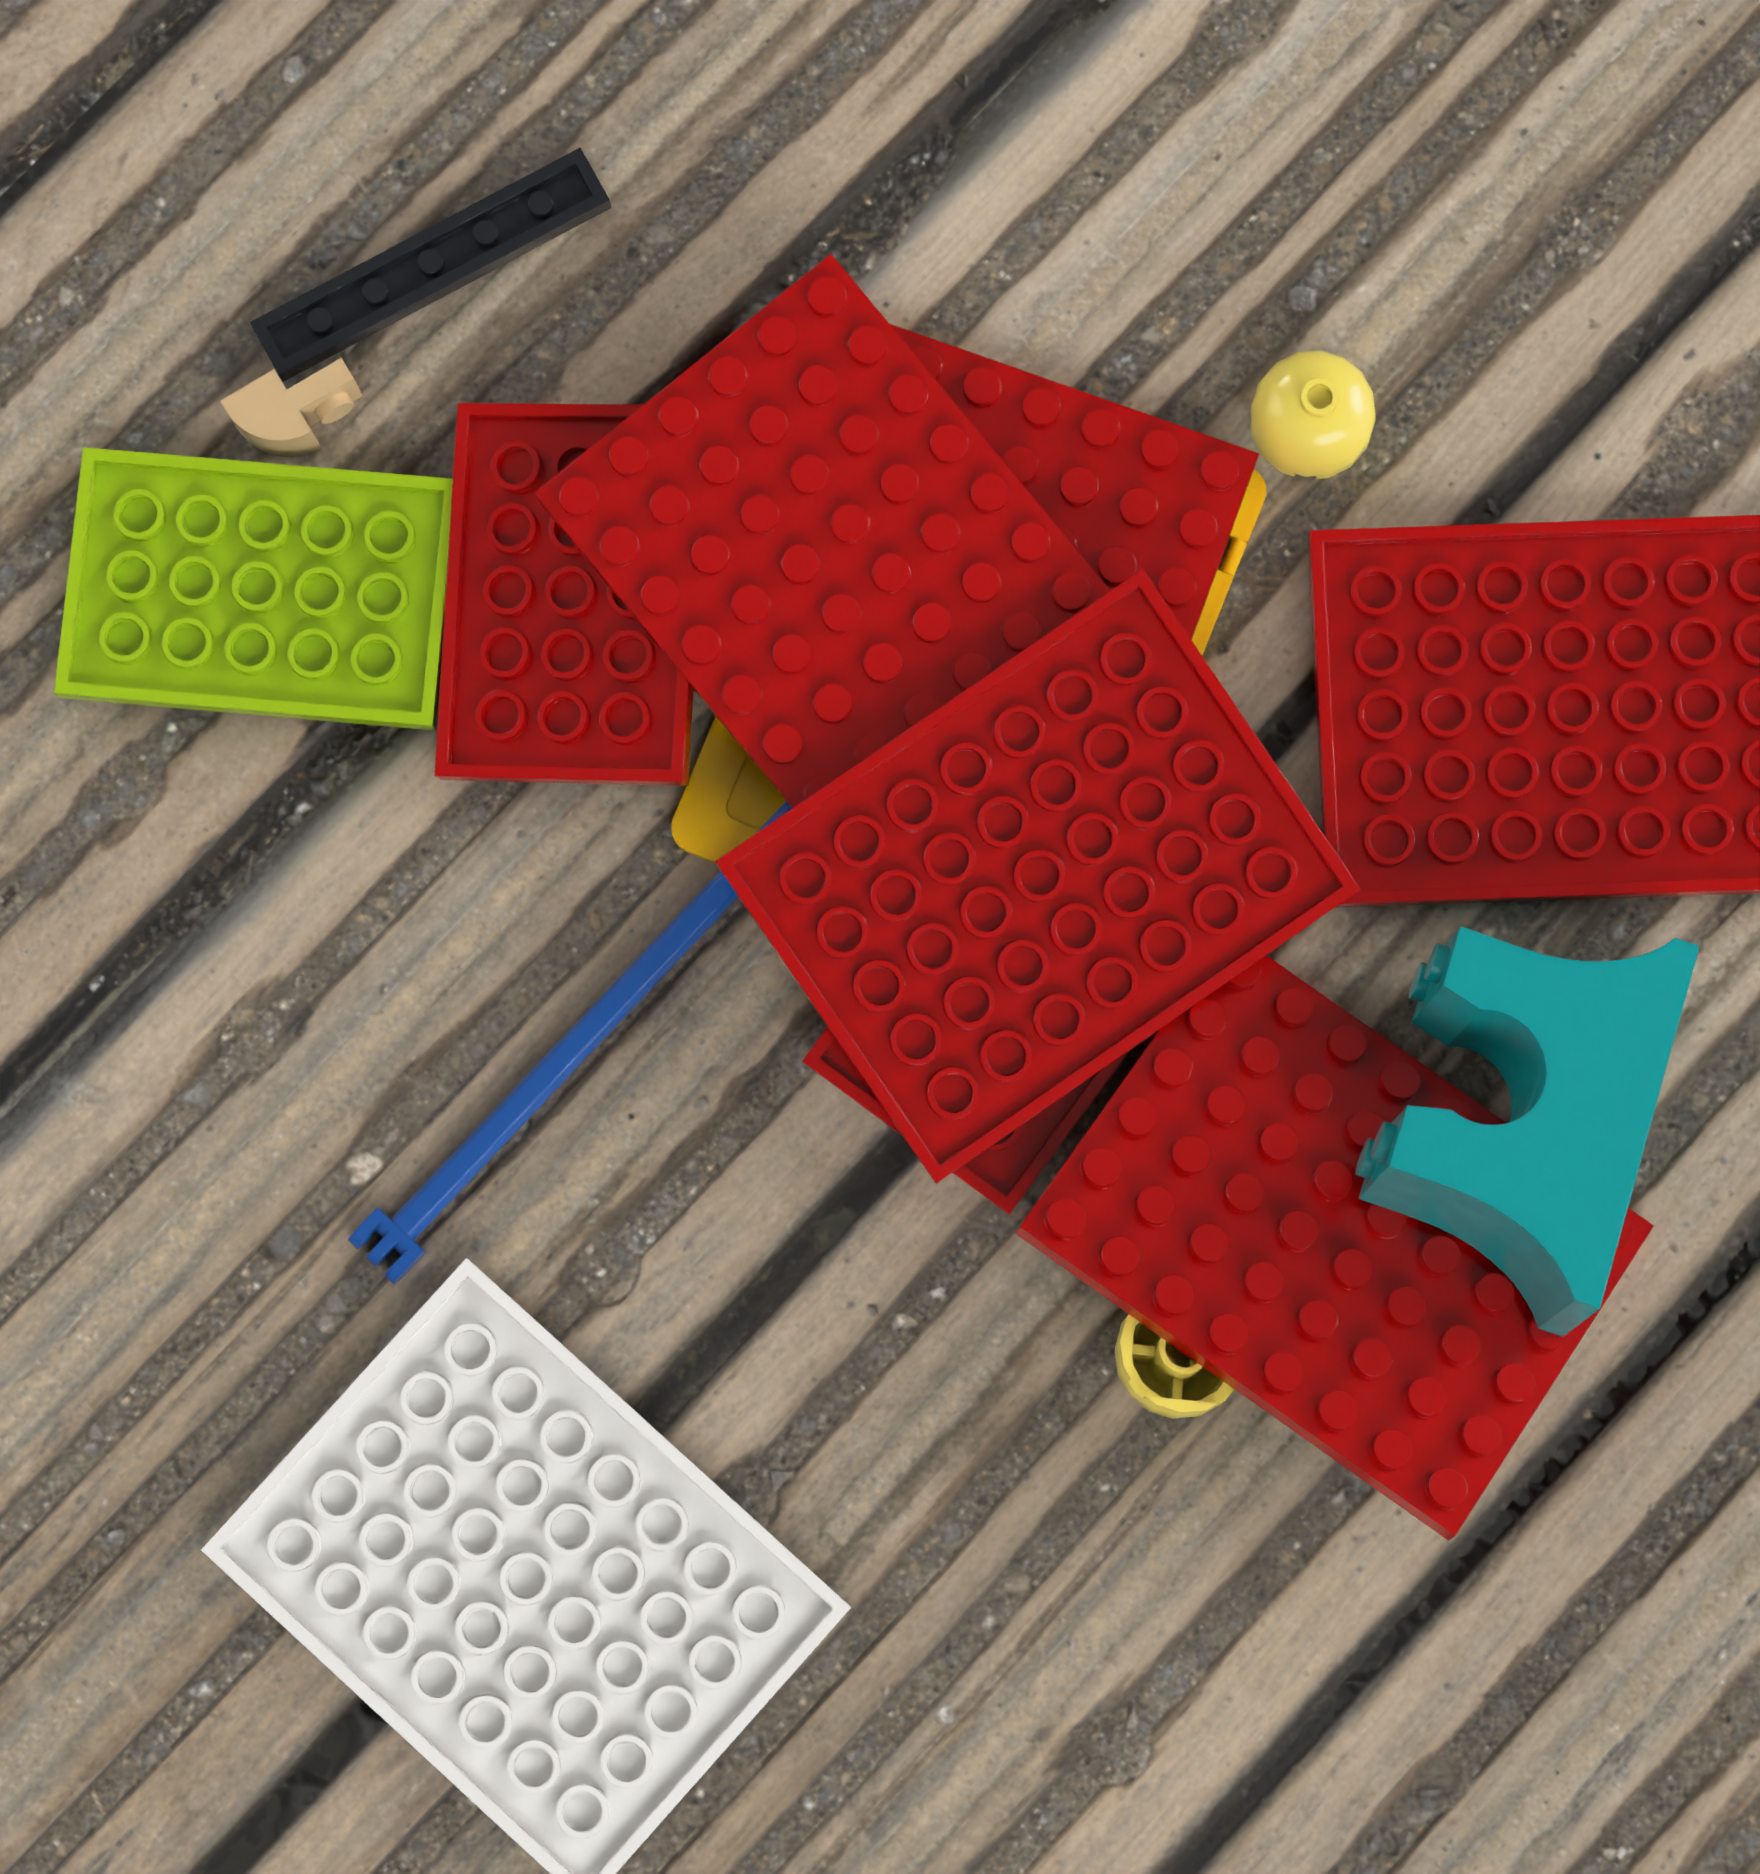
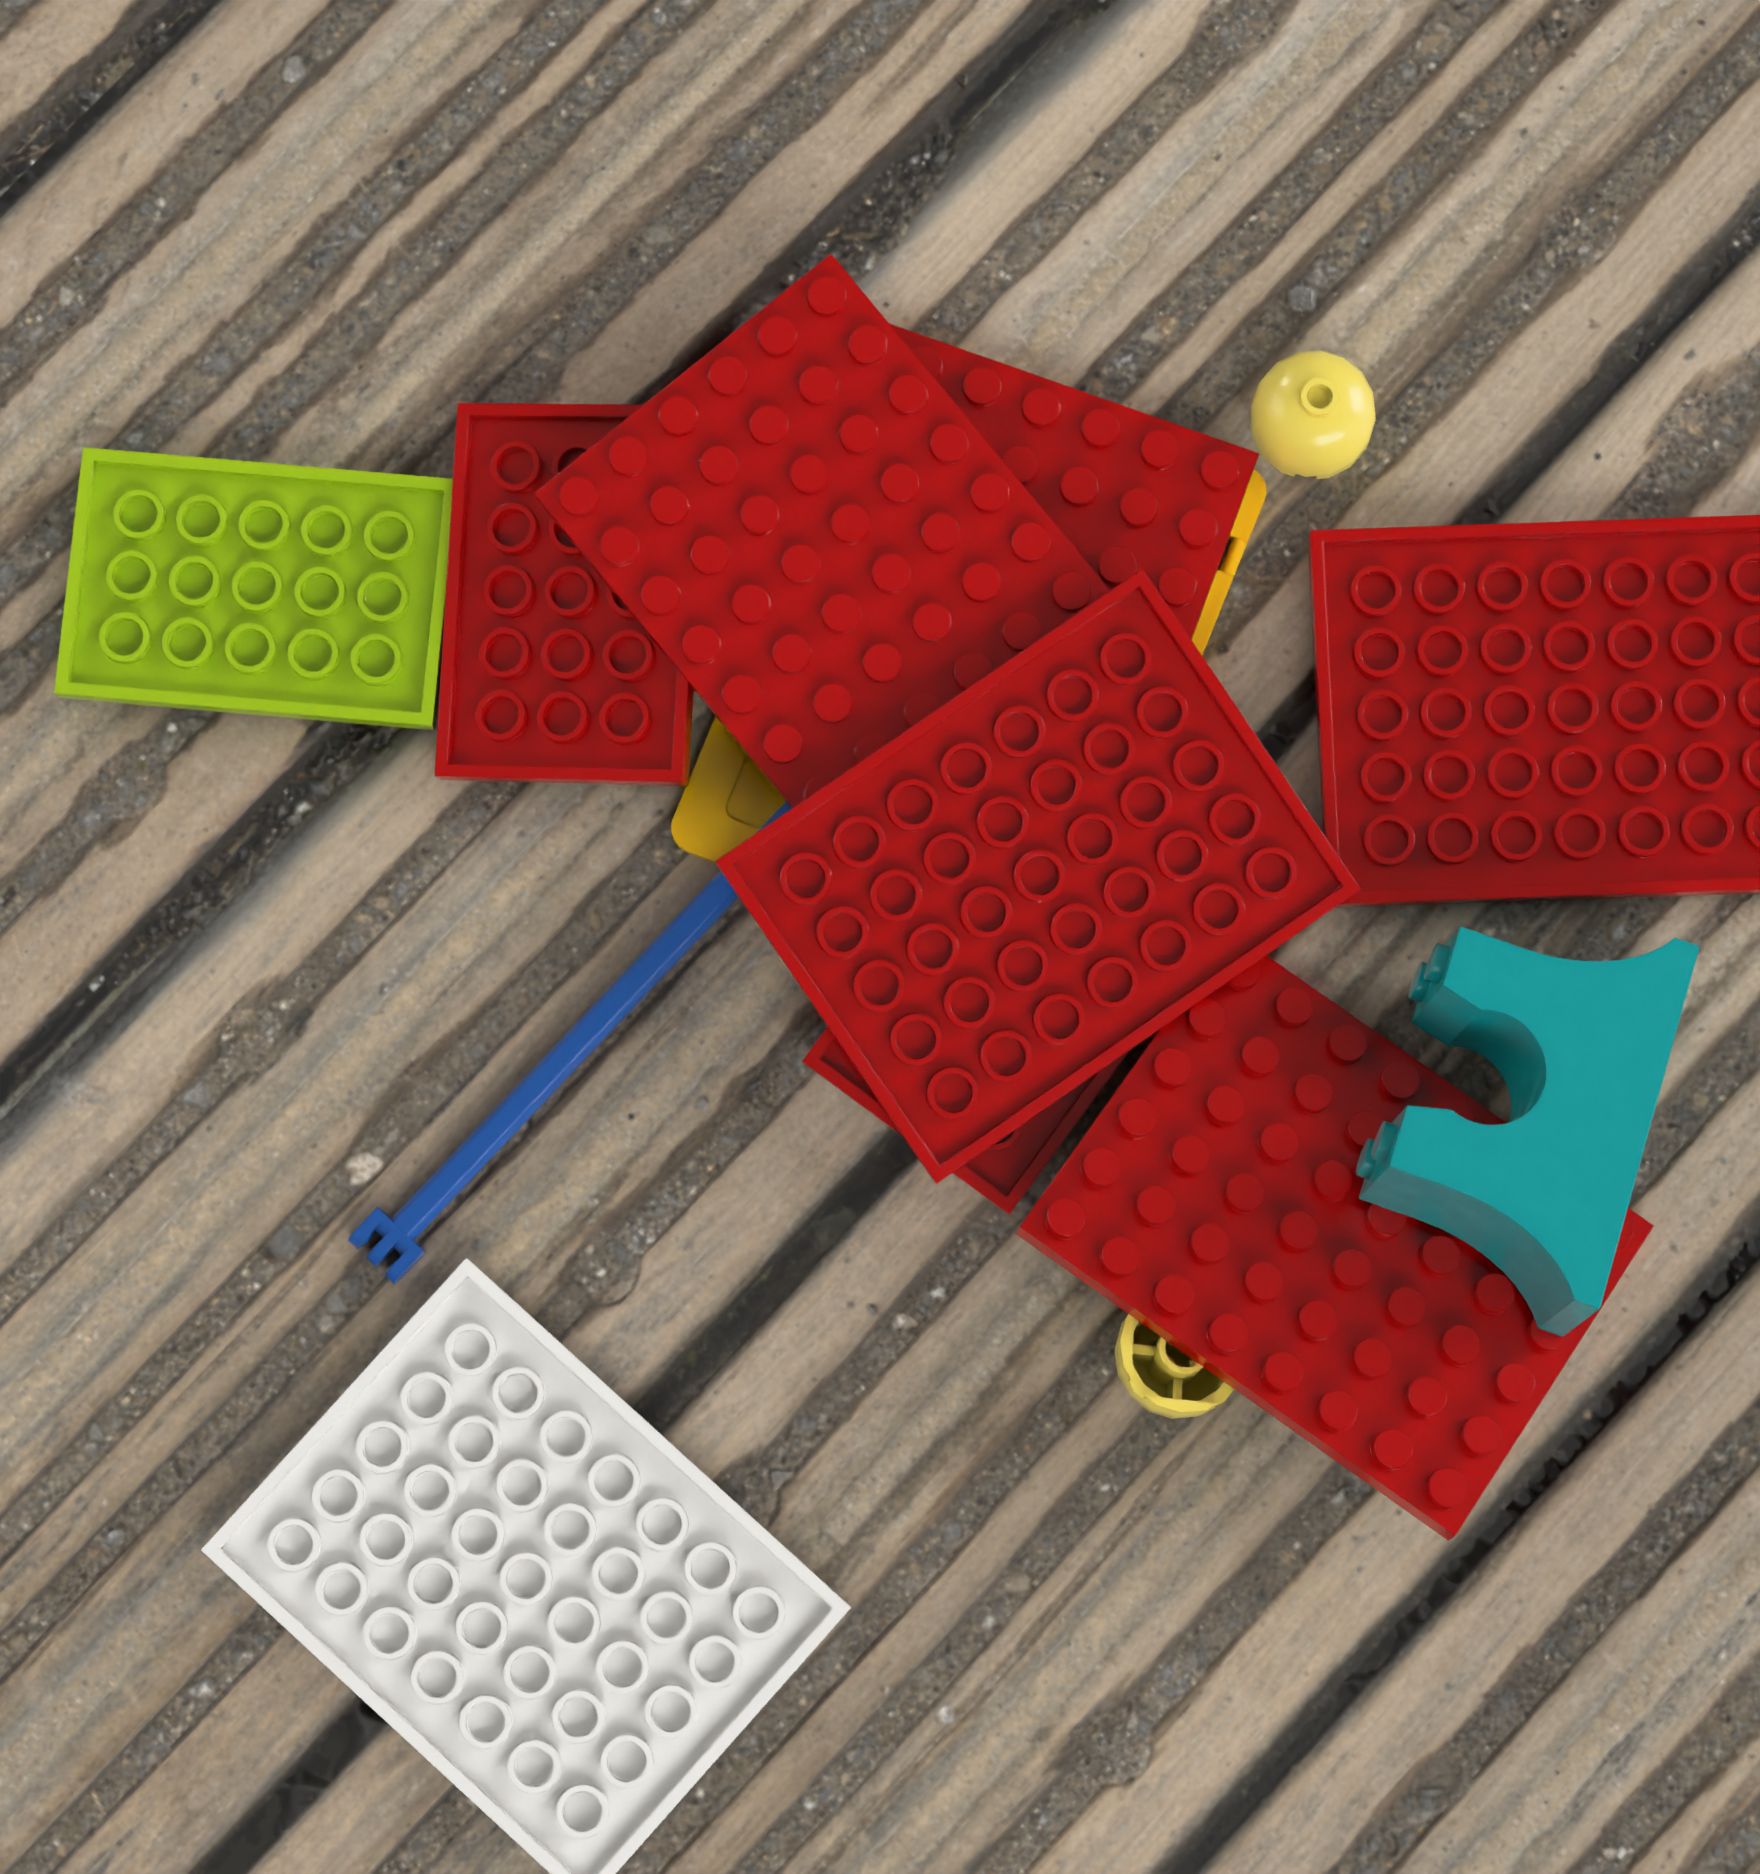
tan brick [220,358,363,457] -> none
black plate [250,148,612,382] -> none

